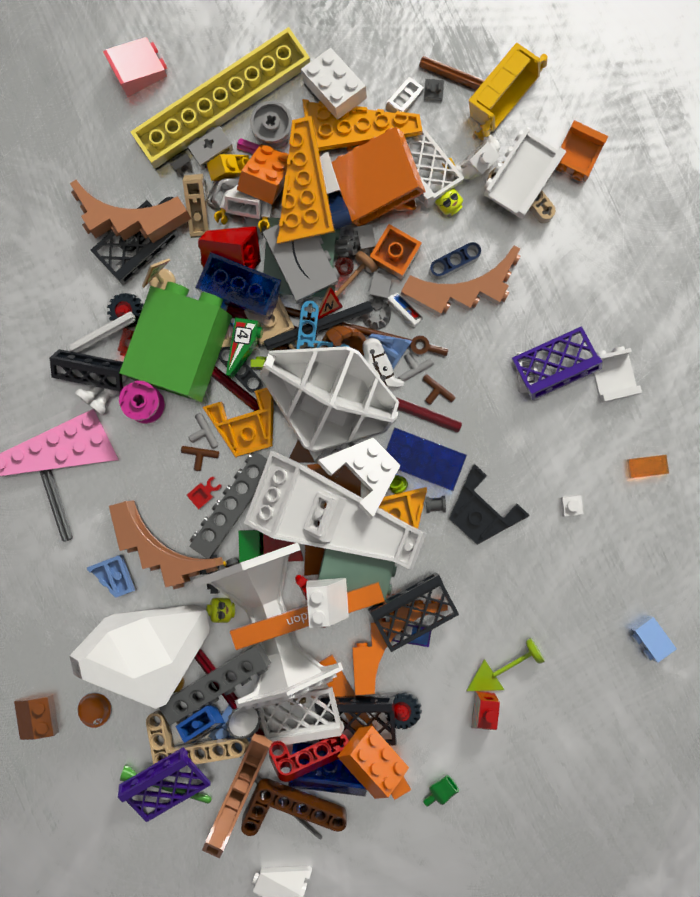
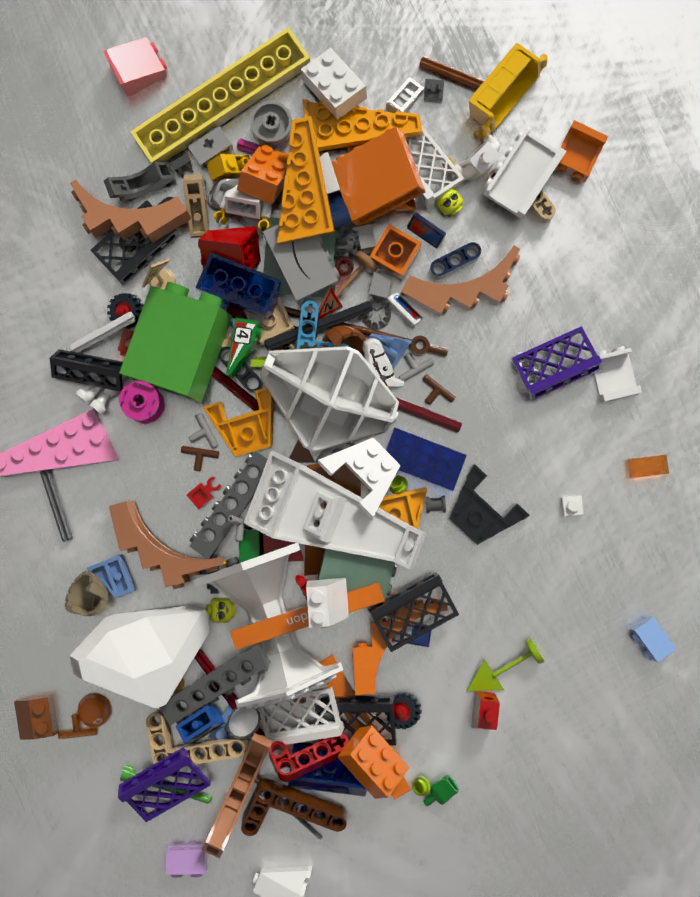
none -> clear orange piece [58,714,97,739]
none -> dark tan hair [65,570,109,616]
none -> dark grey arch [103,161,175,201]
none -> lavender brick [165,846,207,878]
none -> light grey piece [228,515,252,542]
none -> slope [407,212,446,248]
none -> lime plate [412,776,430,796]

